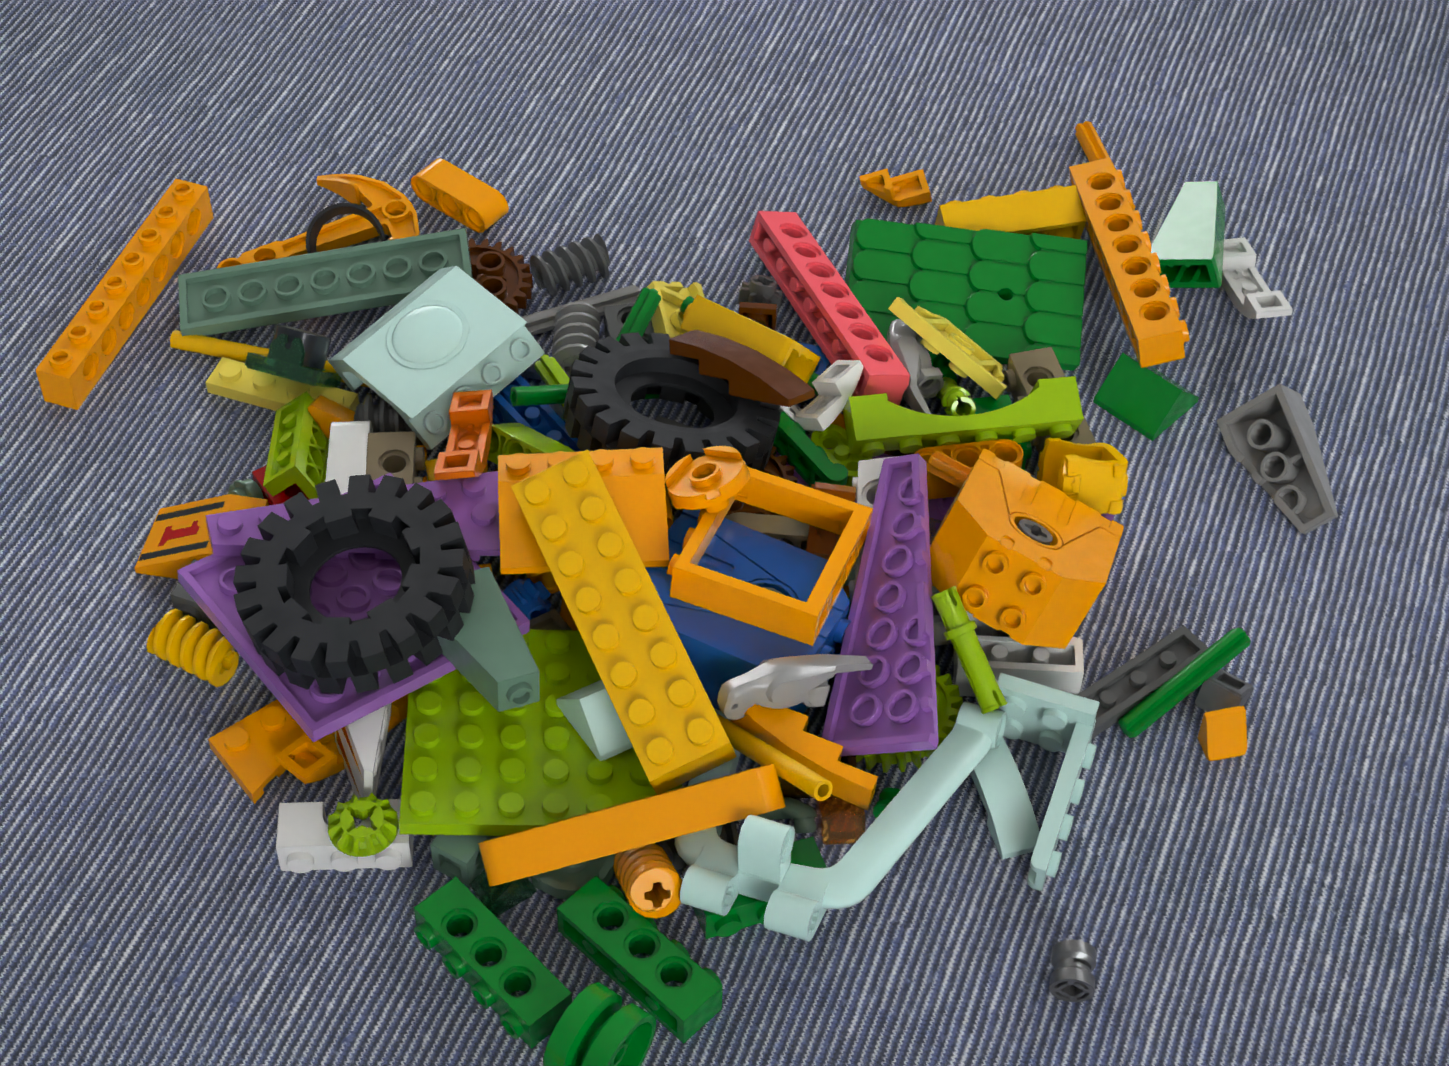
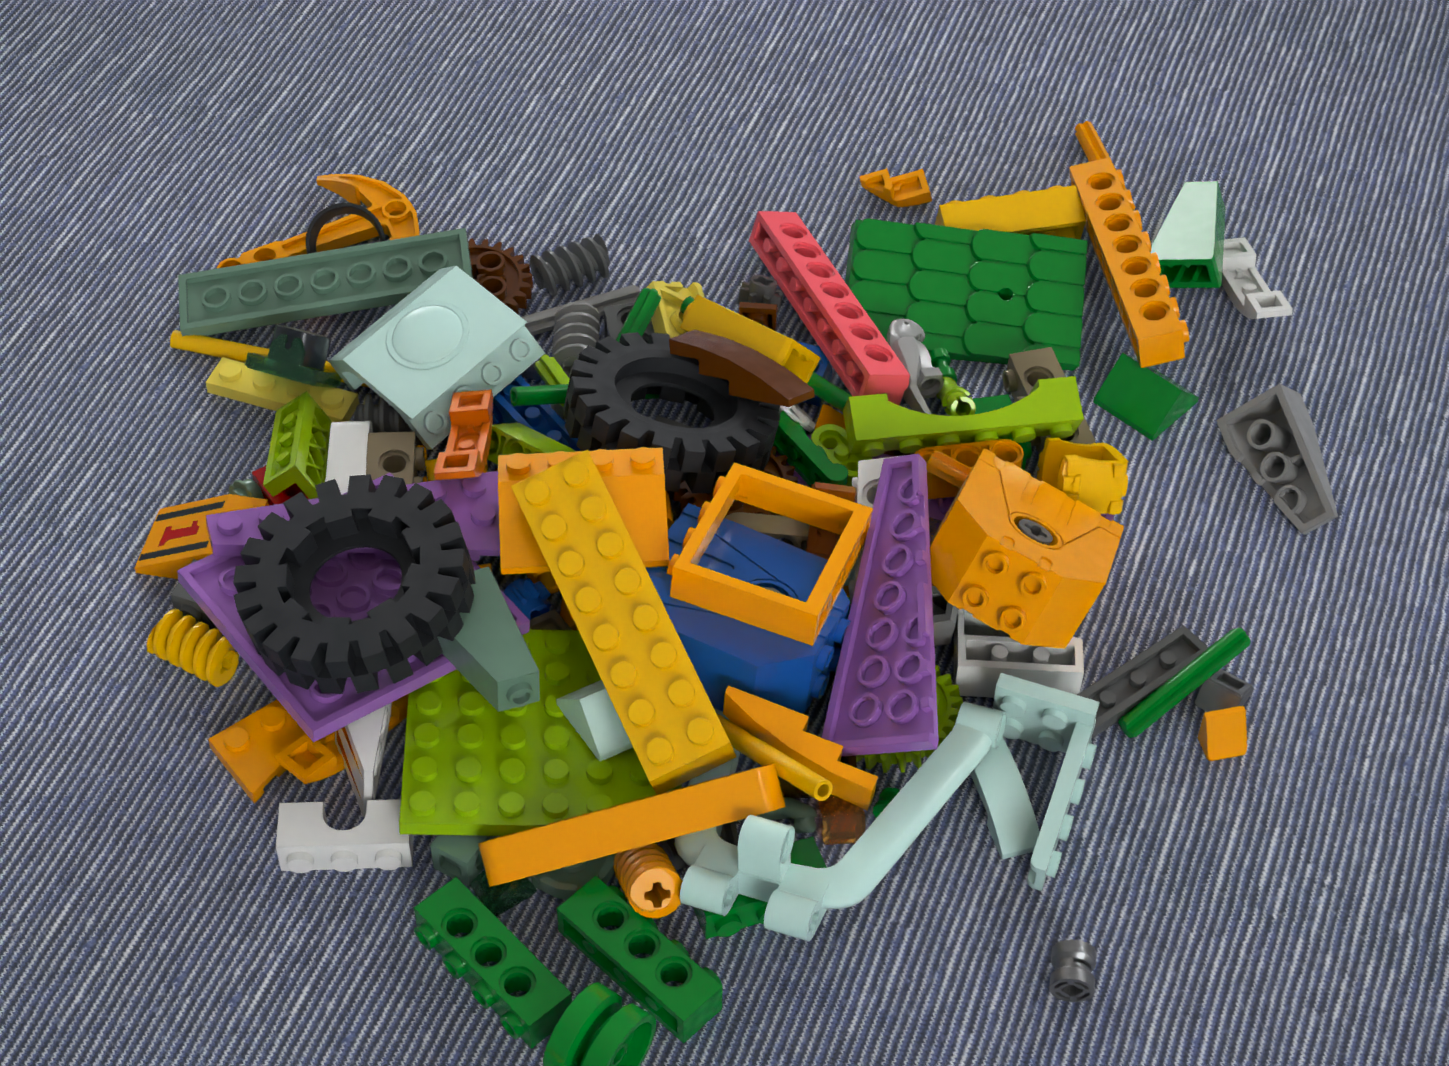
light orange brick [36,178,214,410] -> none
light orange slope [308,395,355,438] -> none
lime gear [328,792,399,857] -> none
light orange beam [411,158,509,233] -> none
light orange plate [665,446,751,513] -> none
light grey animal [717,654,873,720] -> none
white slope [794,360,864,431] -> none
light yellow wing [888,297,1007,399] -> none
lime pin [931,586,1007,714] -> none

